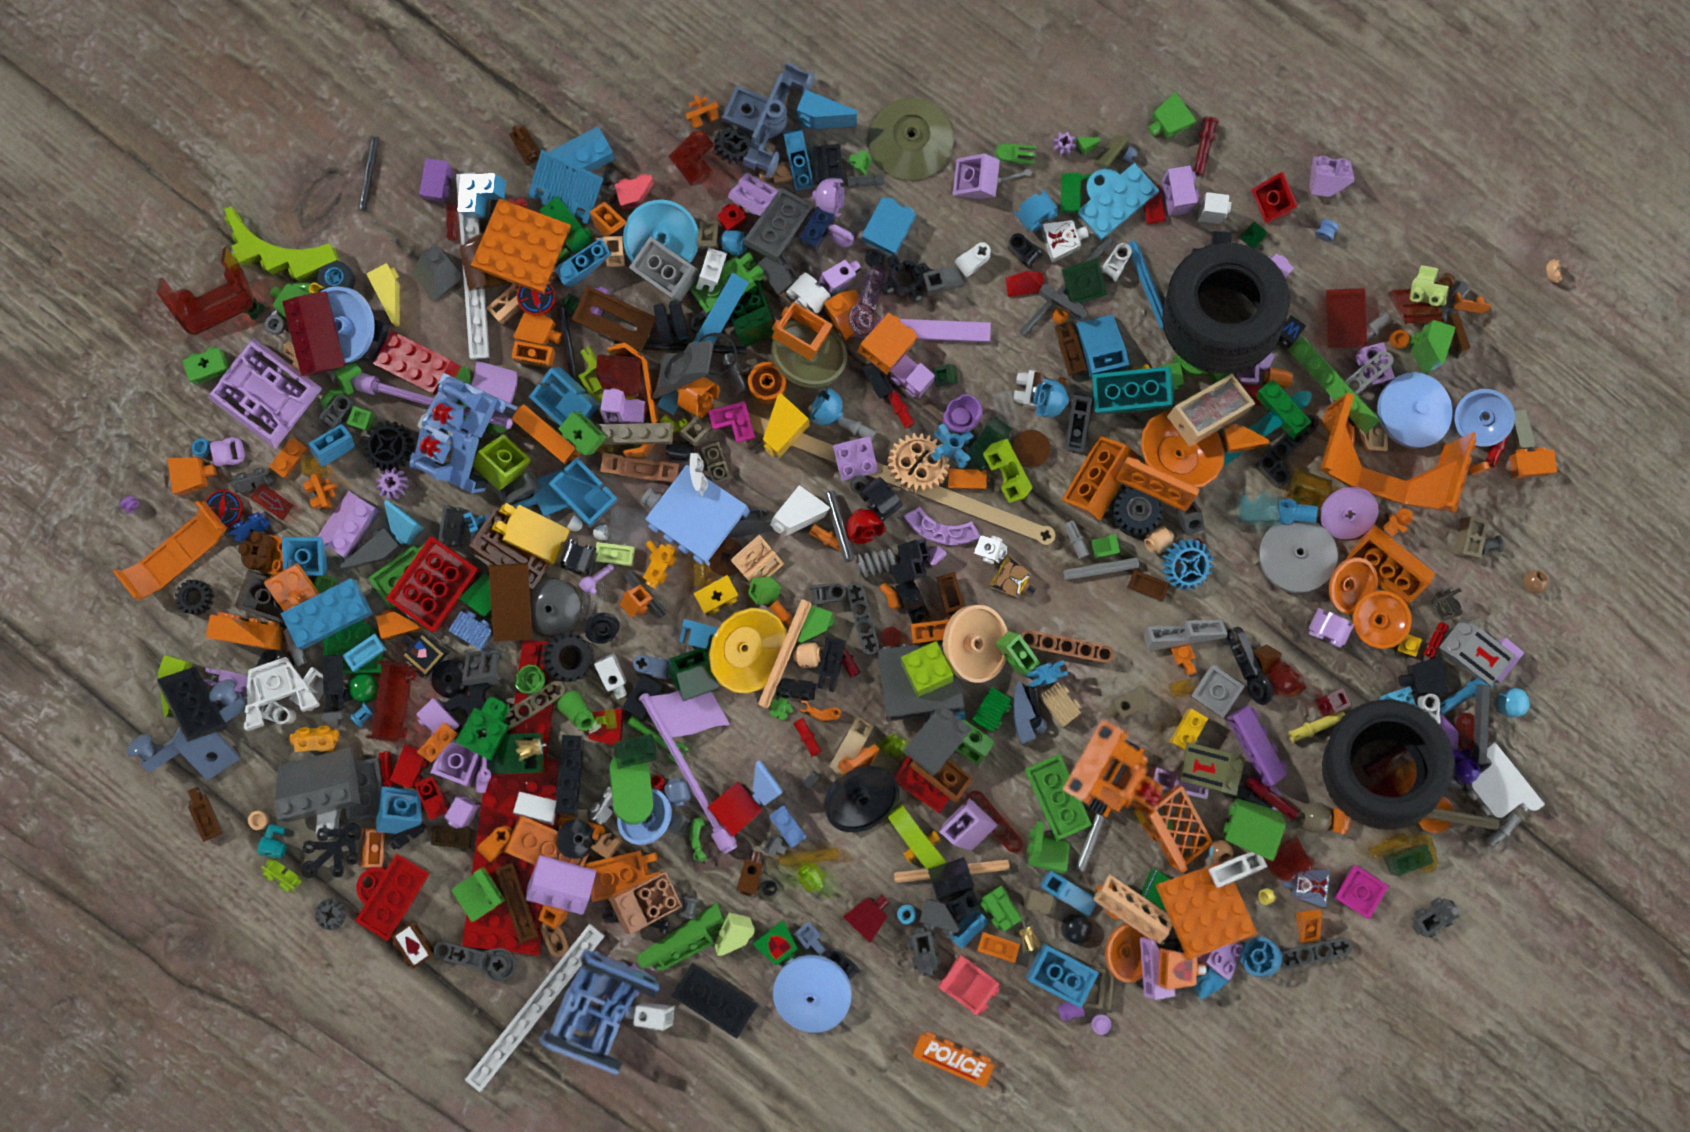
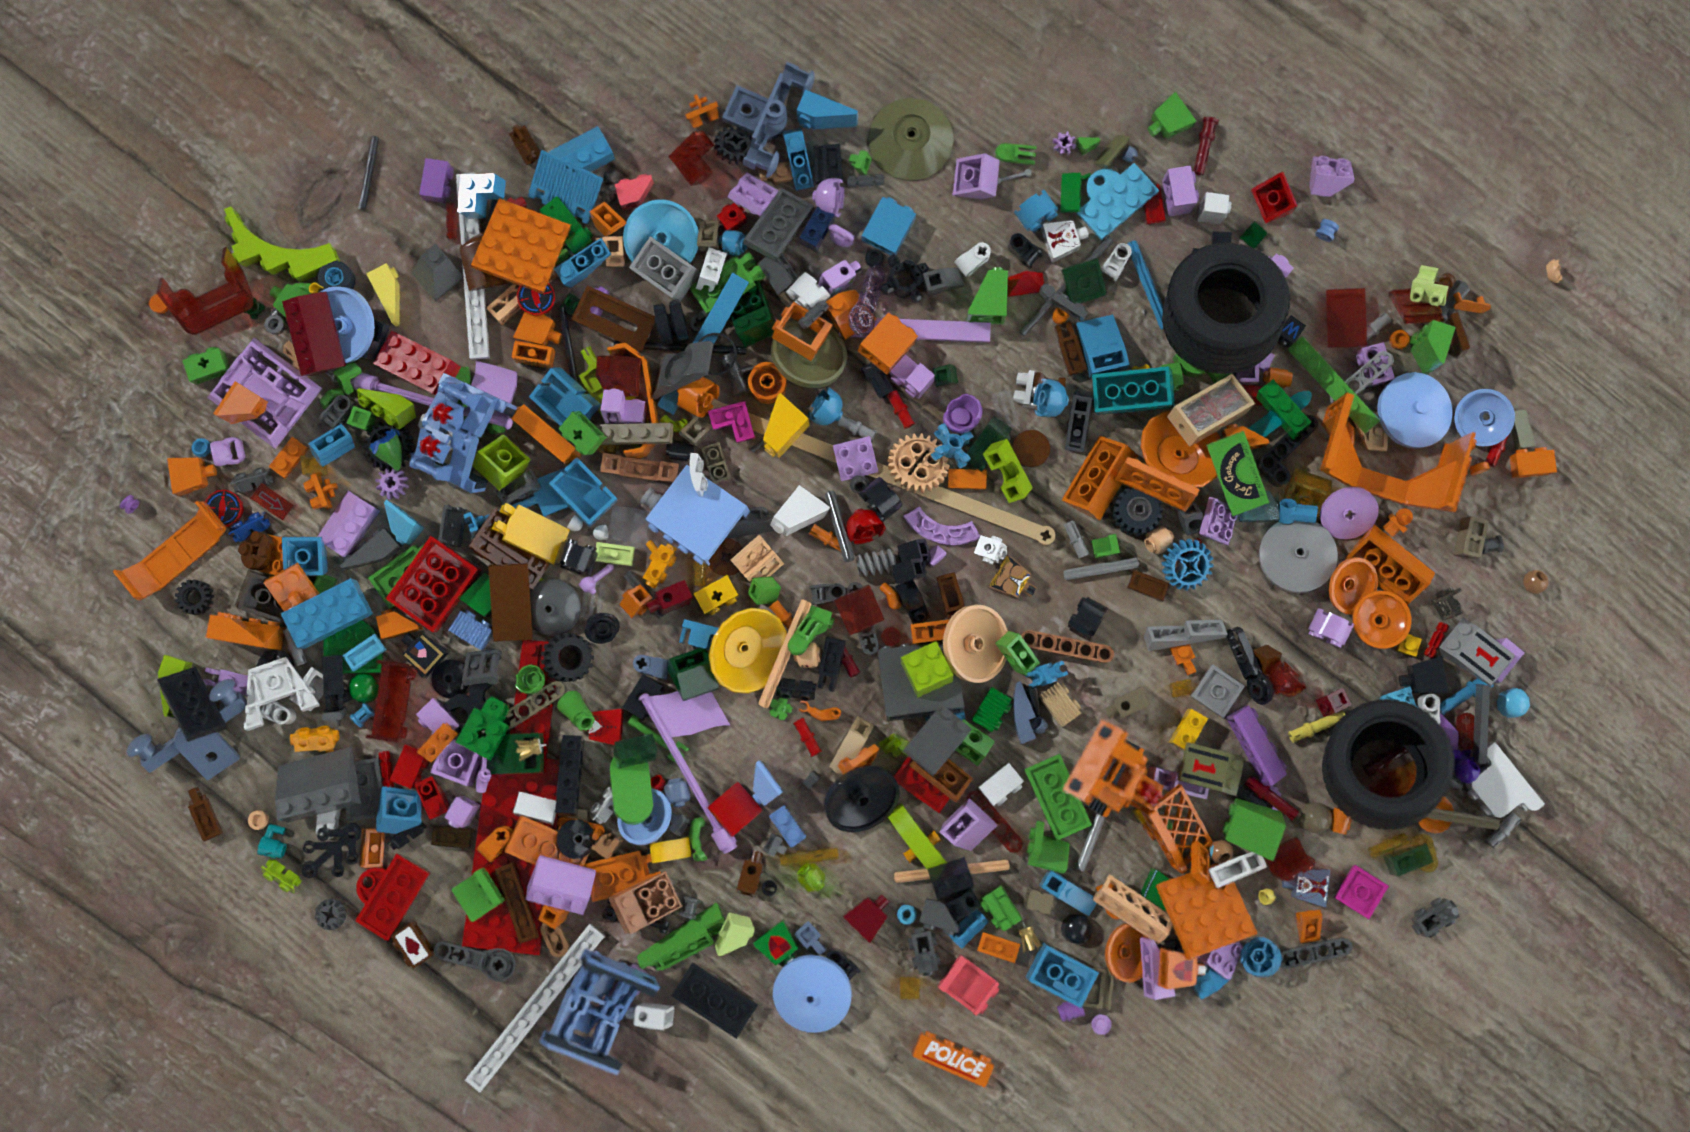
white torso [594,653,627,699] -> none
clear neon green tile [596,709,617,729] -> none
none -> orange tile [149,294,170,314]
none -> orange slope [213,381,268,424]
none -> lime slope [357,388,416,429]
none -> bright green hat [369,429,402,471]
none -> dark red torso [646,579,692,614]
none -> yellow slope [649,837,692,863]
none -> bright green arm [788,614,823,656]
none -> dark grey axle [799,300,829,329]
none -> clear red tile [834,584,885,636]
none -> clear yellow panel [900,976,920,999]
none -> bright green slope [966,267,1008,324]
none -> white brick [978,763,1024,806]
none -> black brick [1067,597,1108,642]
none -> orange plate [1190,841,1210,885]
none -> lavender tile [1199,497,1237,545]
none -> bright green tile [1206,431,1269,516]

